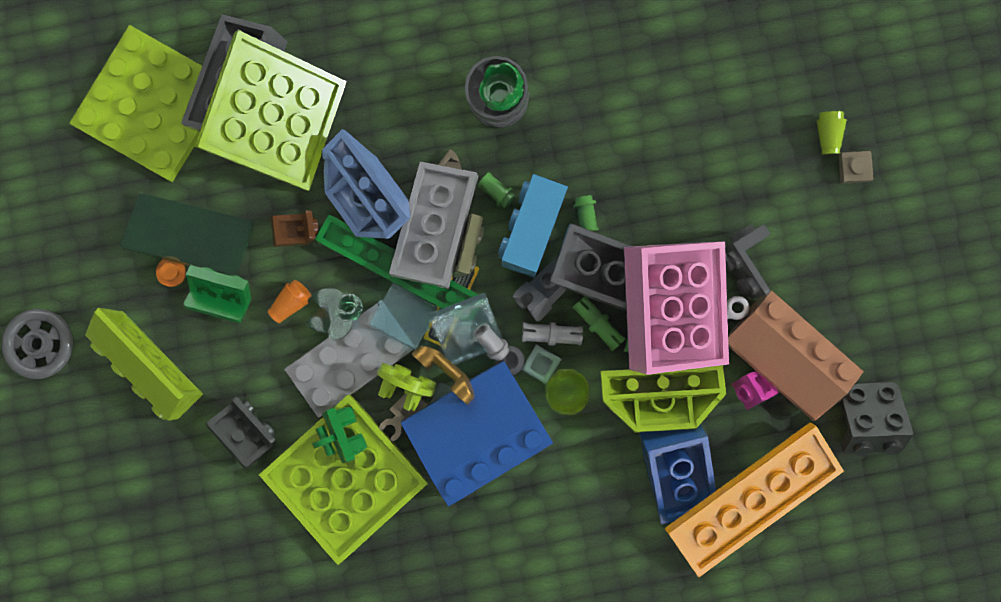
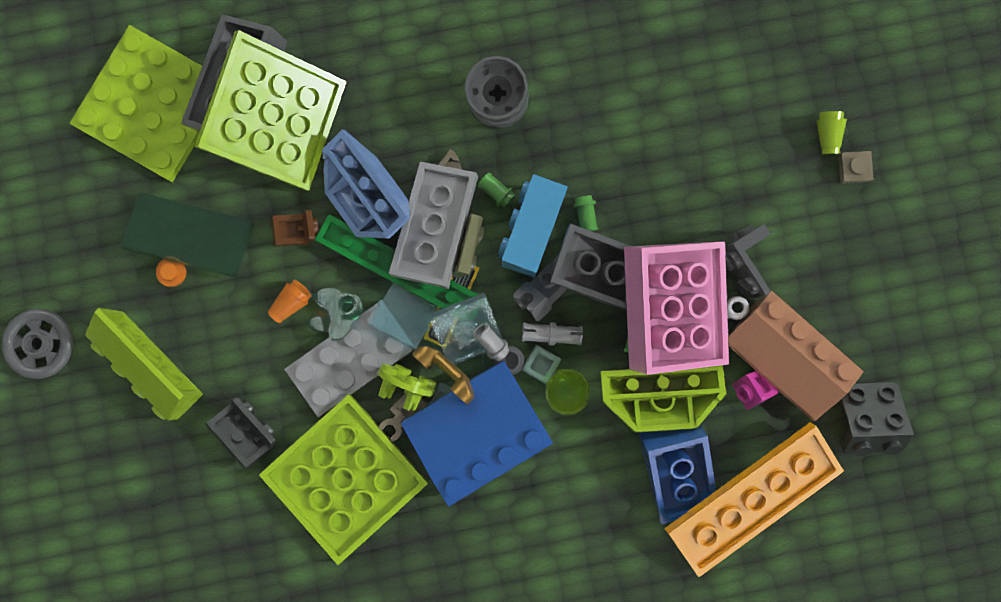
green bracket [184,265,251,323] -> none
green hips [312,407,367,464] -> none
green hair [479,62,524,111] -> none
bright green pin [572,296,626,351] -> none

